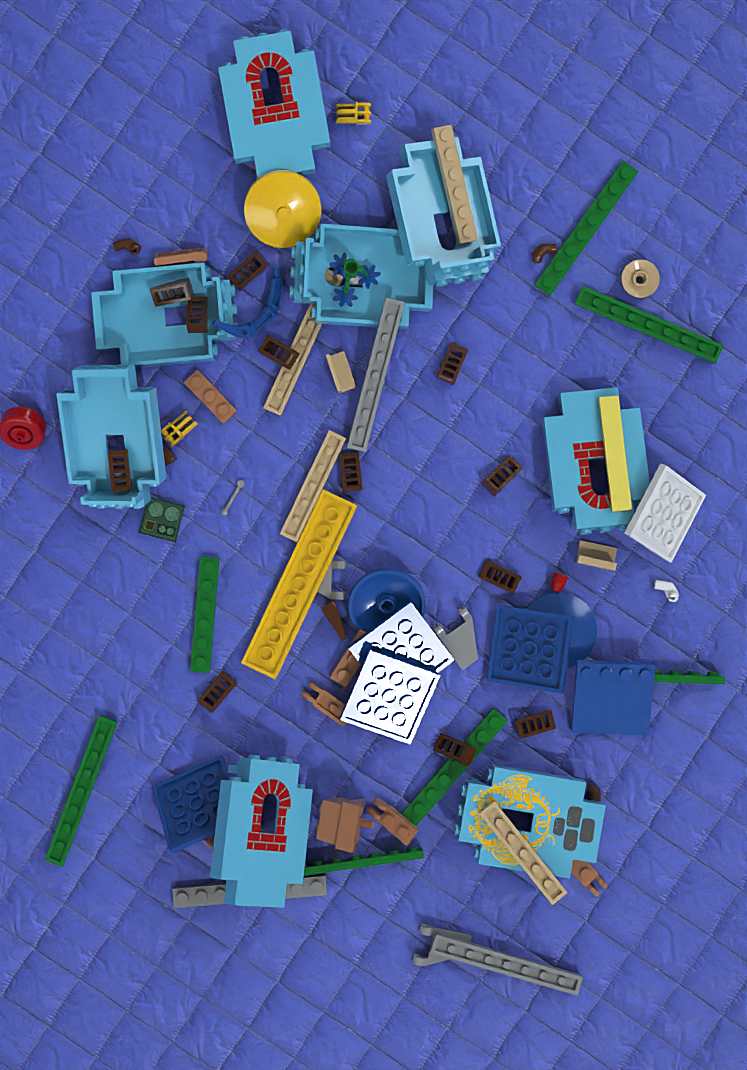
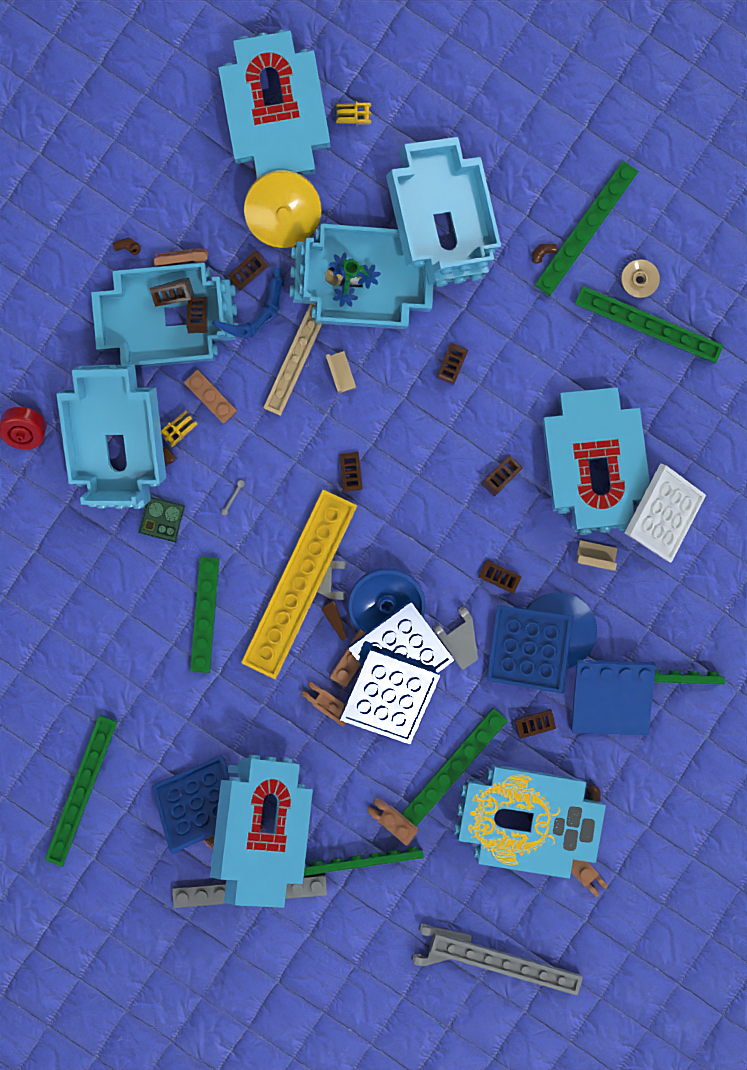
reddish brown slope [108,449,132,492] -> none
reddish brown slope [197,671,237,714] -> none
reddish brown slope [258,335,300,370] -> none
tan plate [280,430,346,542] -> none
nougat piece [316,797,374,853] -> none
light grey plate [346,297,405,452] -> none
tan plate [431,125,478,245] -> none
reddish brown slope [433,733,476,766] -> none
tan plate [478,800,567,905] -> none
red hose [551,572,569,592] -> none
light yellow tile [598,395,632,512] -> none
white arm [654,580,679,602] -> none

